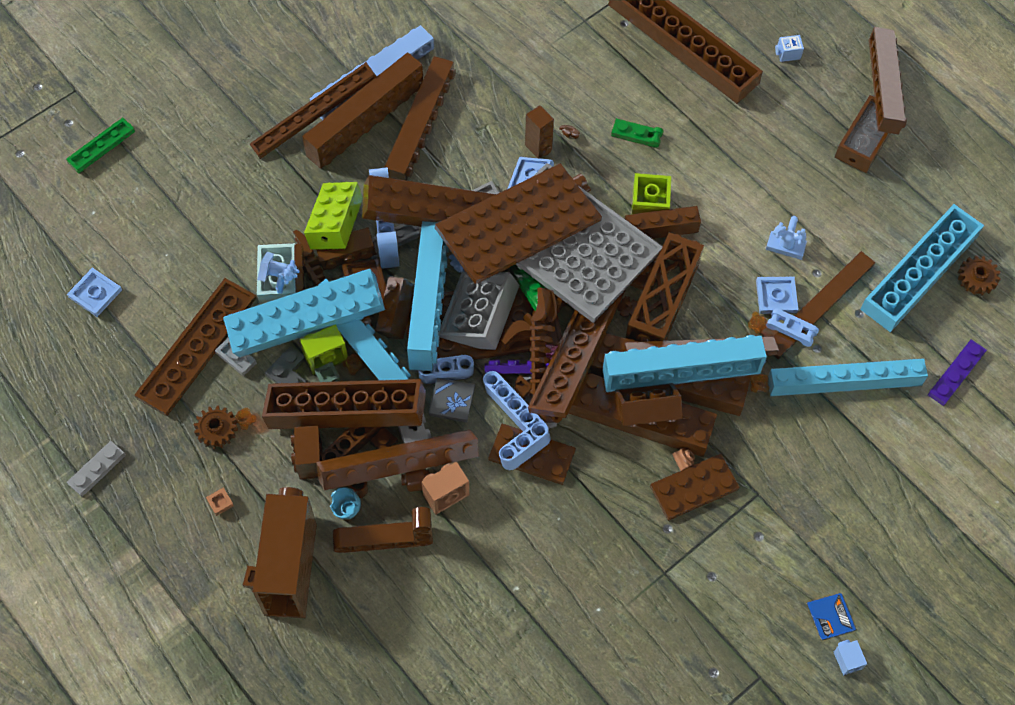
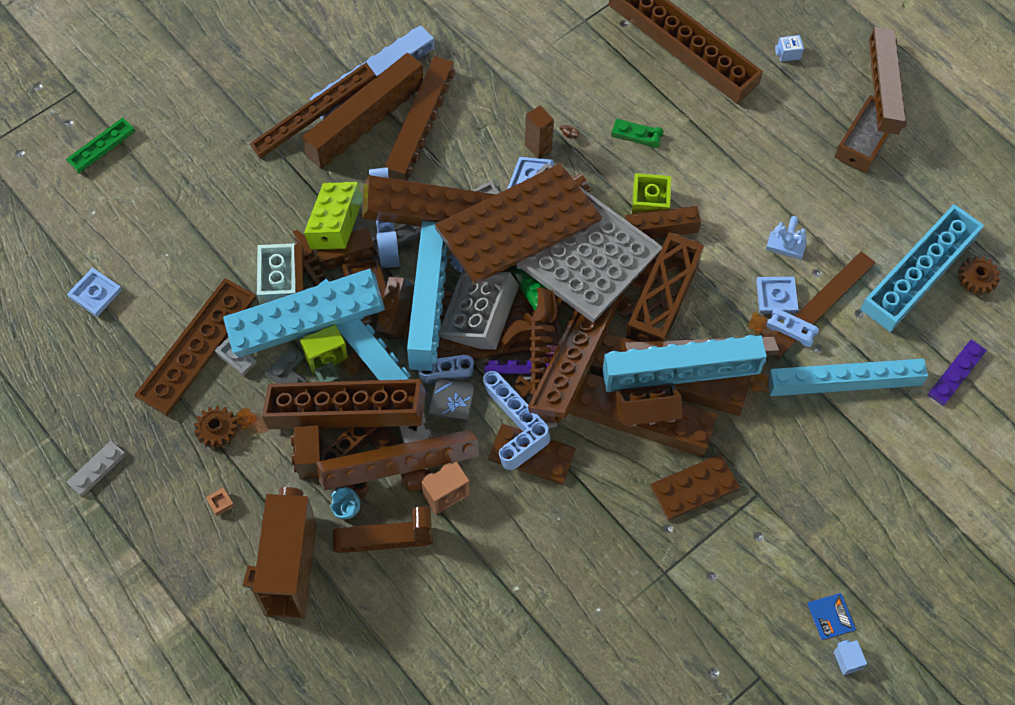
light blue piece [257,252,299,294] -> none
nougat plate [672,448,695,471] -> none

